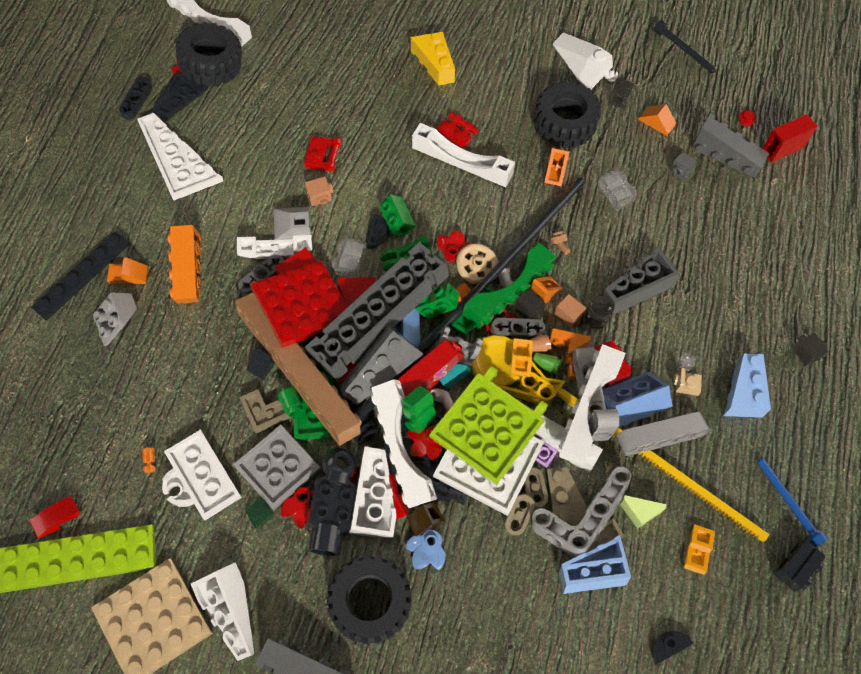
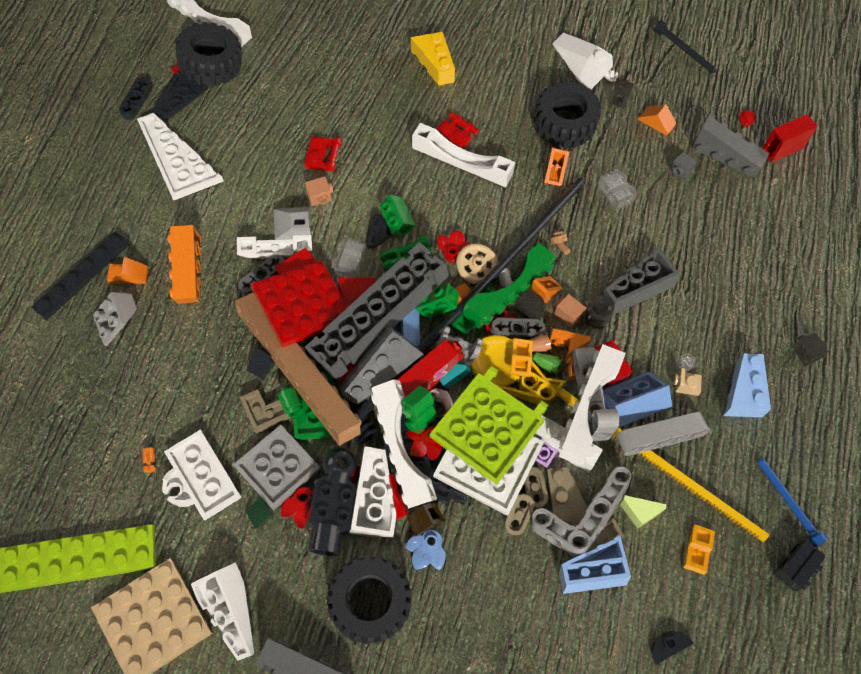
red slope [30,496,80,539] -> none

